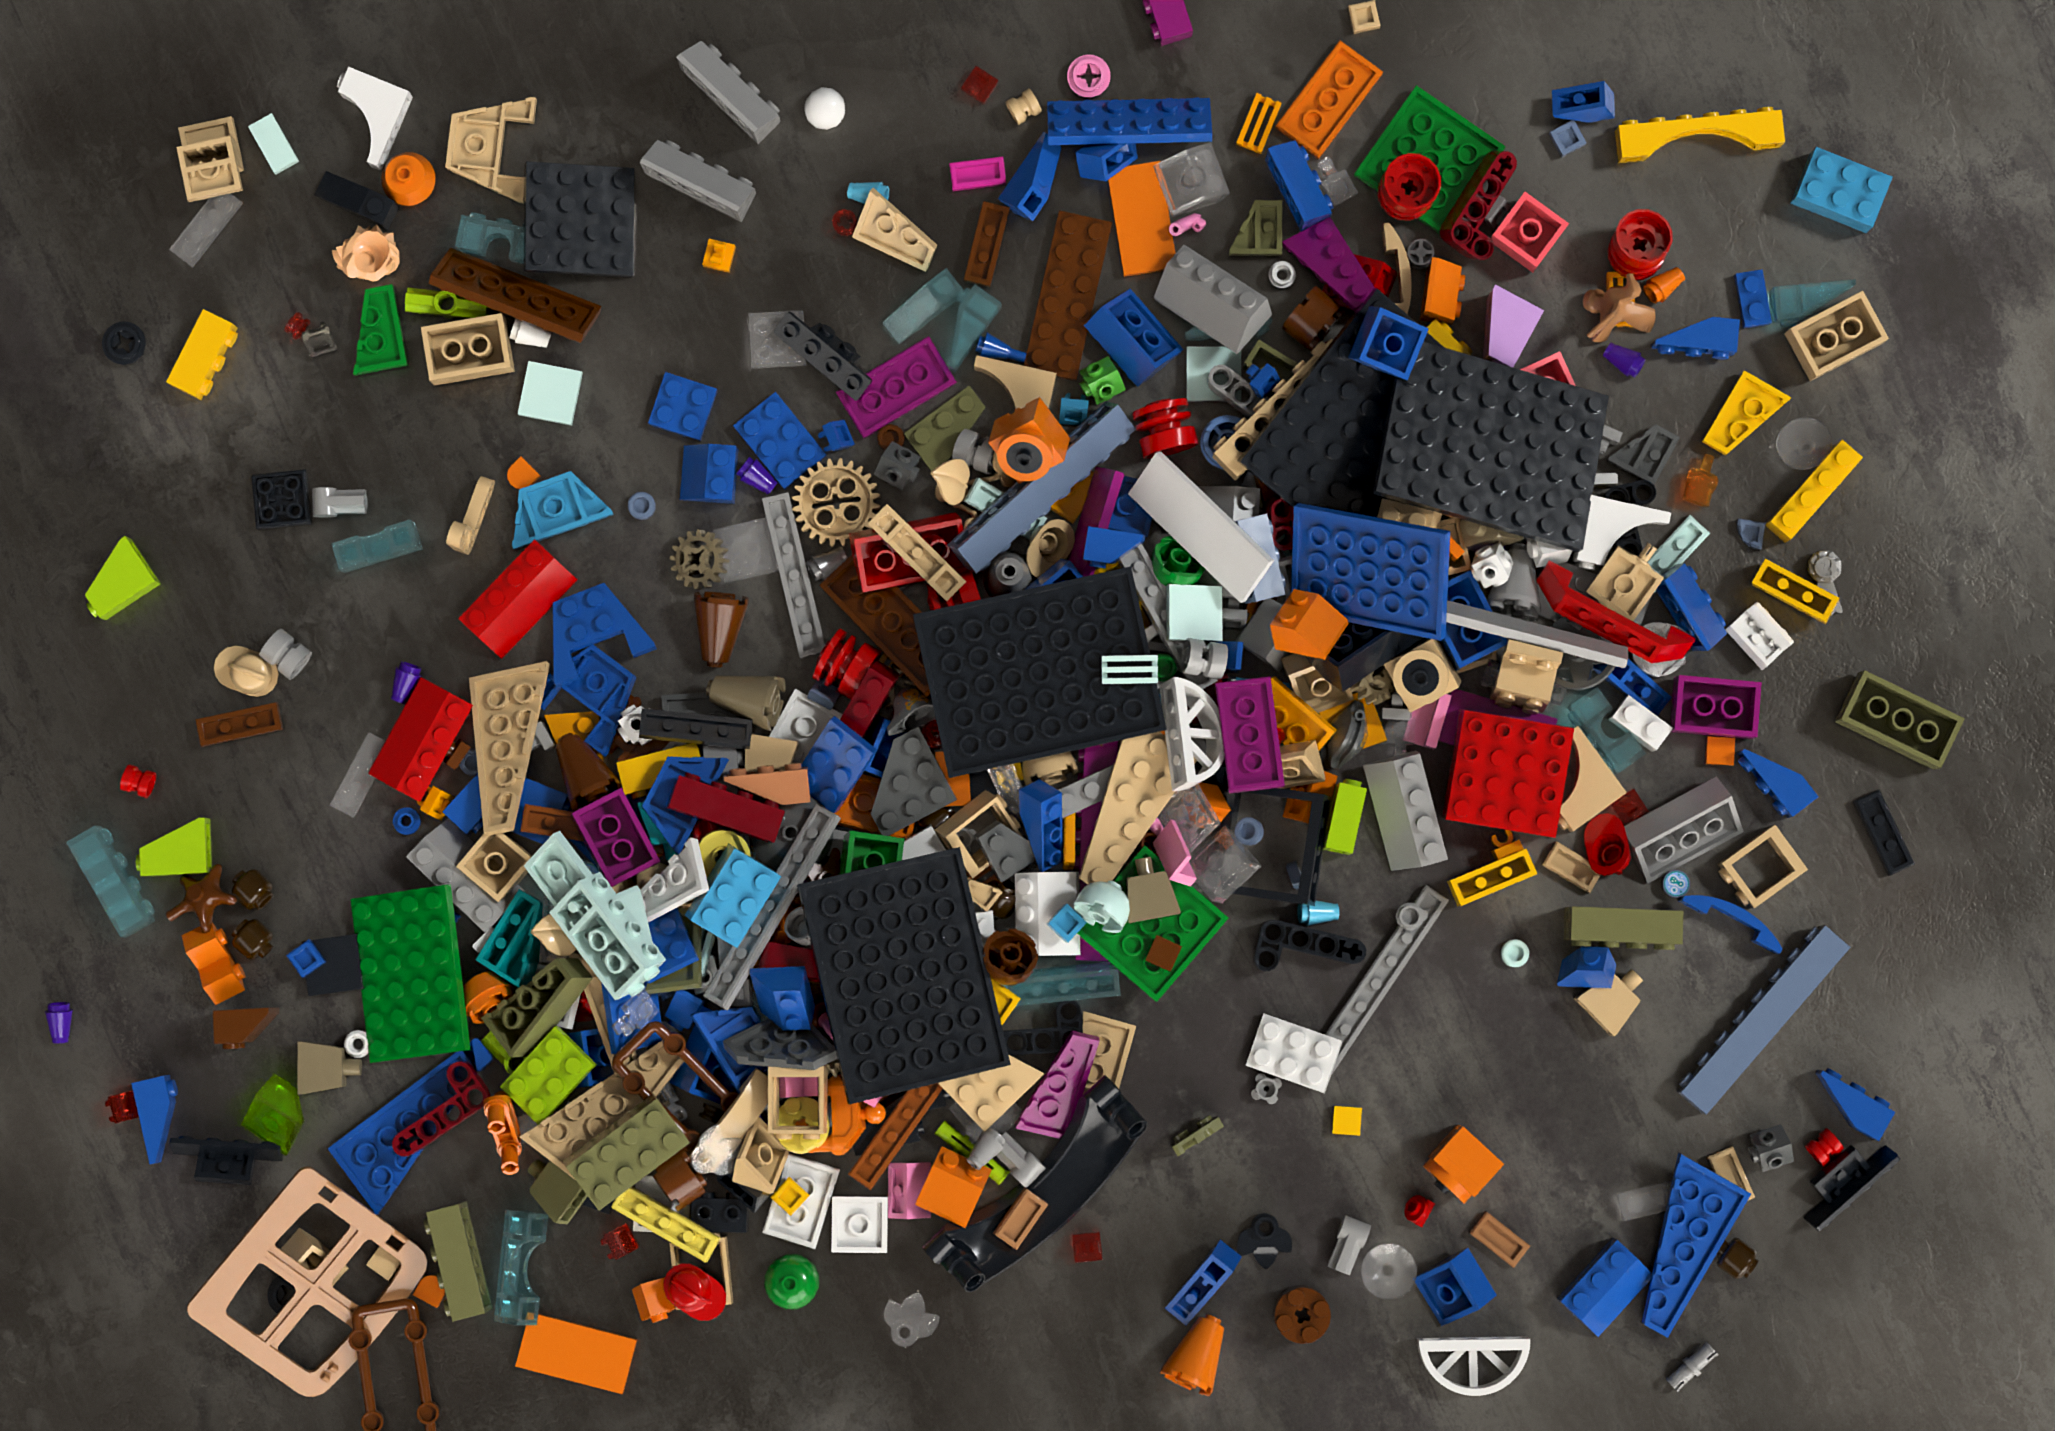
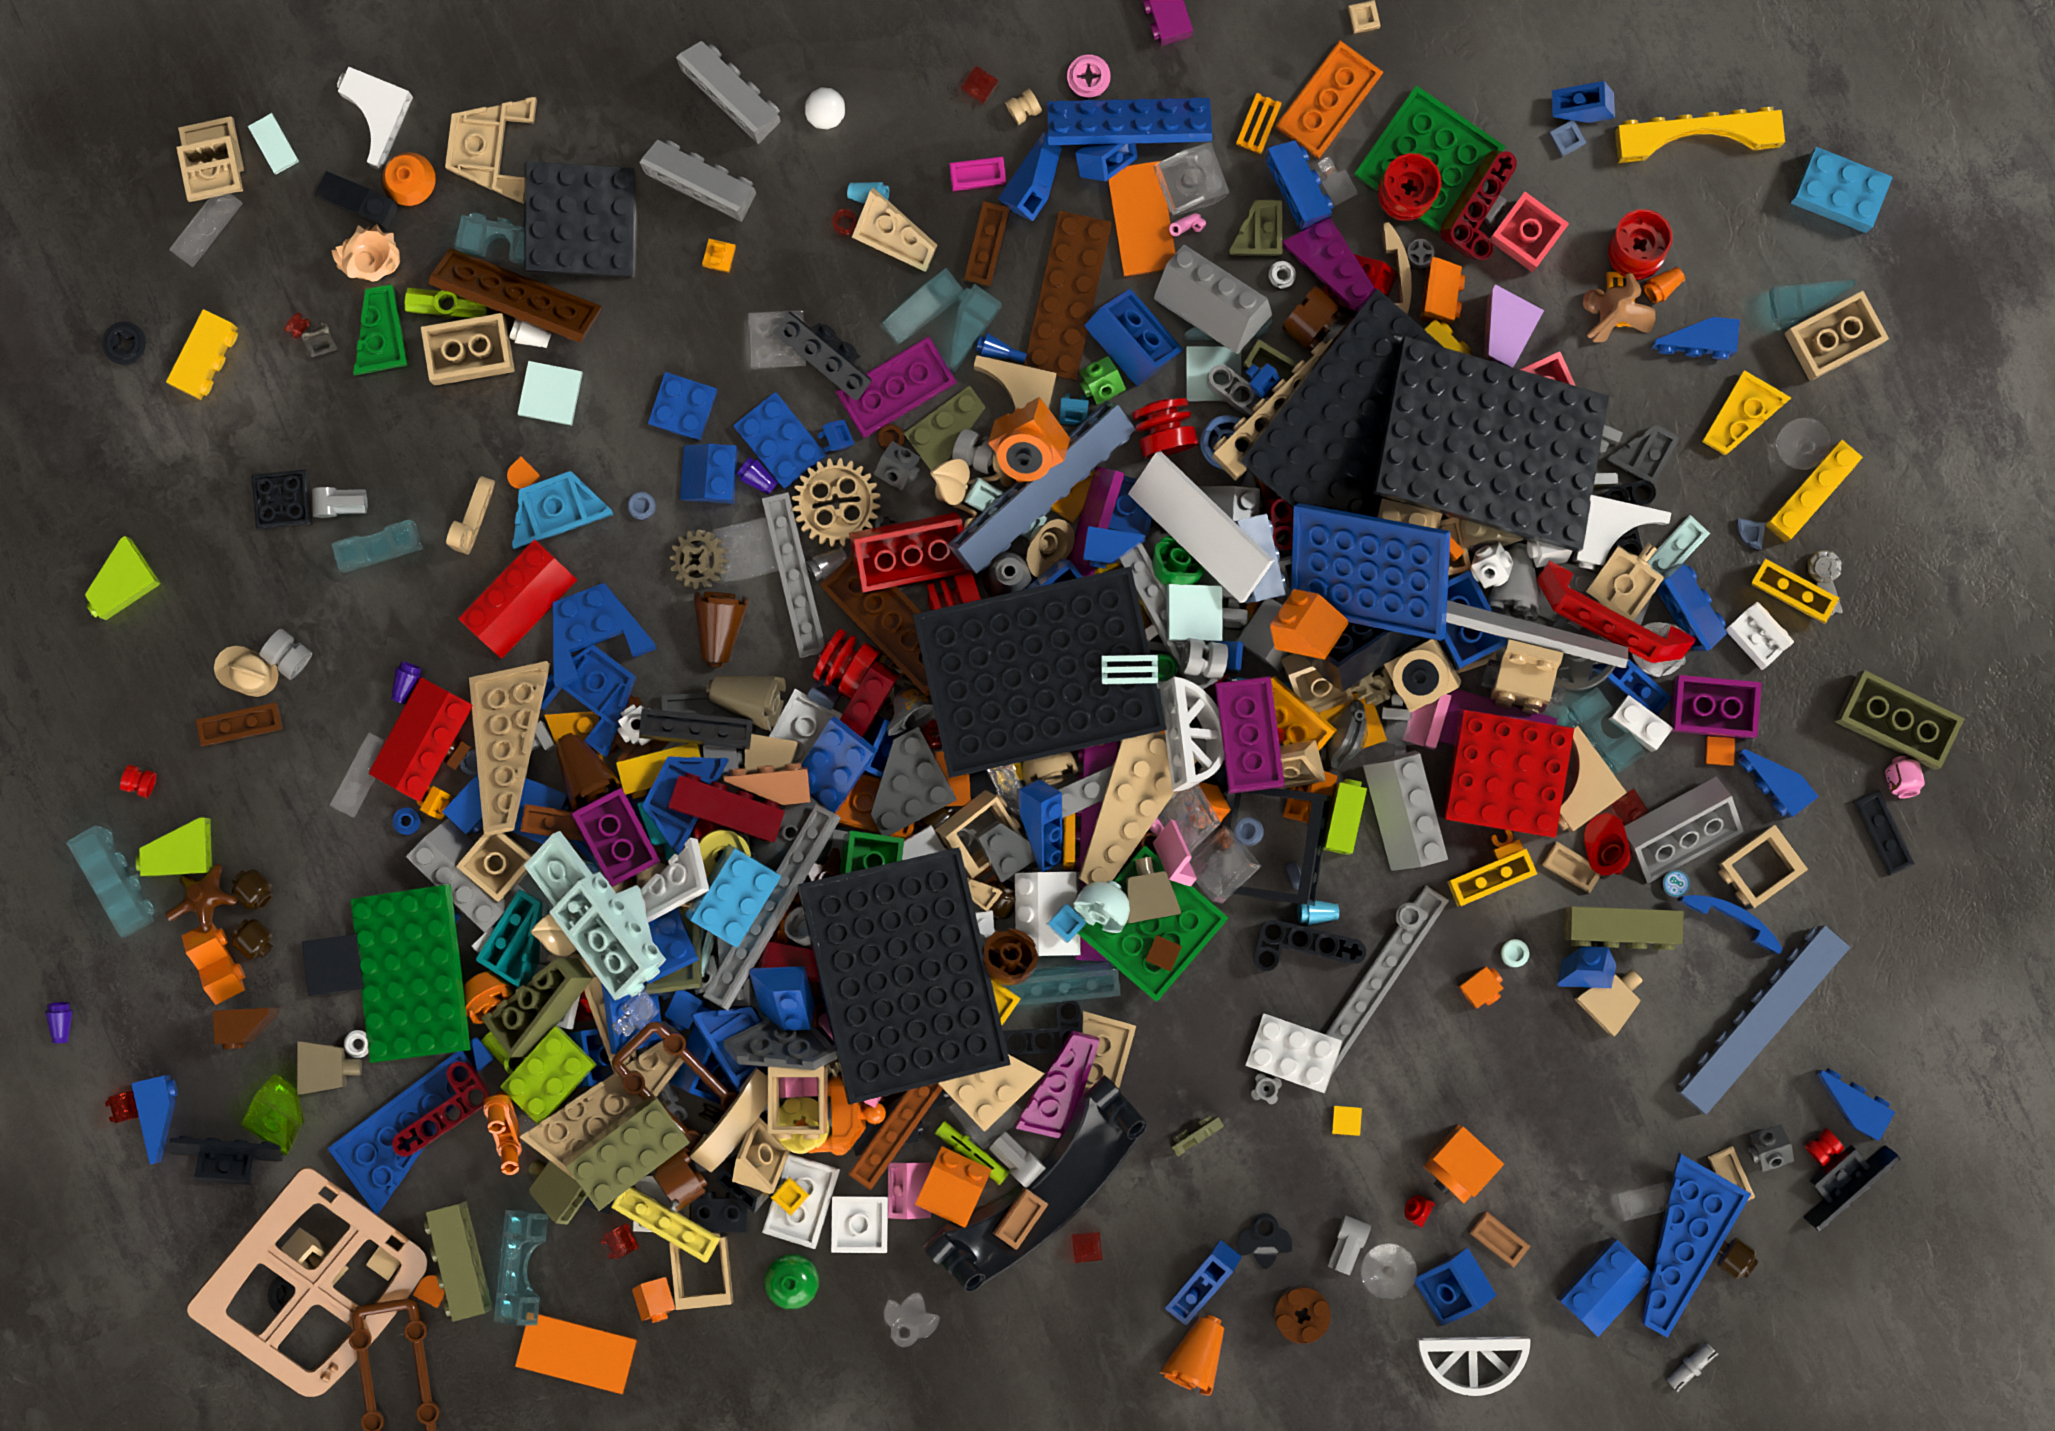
blue tile [286,939,326,978] -> none
red piece [663,1263,726,1321] -> none
clear plate [691,1124,743,1175] -> none
tan slope [868,504,966,601] -> none
light grey cone [967,1128,1006,1170] -> none
blue slope [1348,306,1429,380] -> none
dark purple cone [1603,343,1646,378] -> none
clear orange piece [1681,454,1719,507] -> none
blue plate [1734,269,1772,329] -> none
none -> orange brick [1458,966,1504,1009]
none -> bright pink head [1885,756,1925,799]

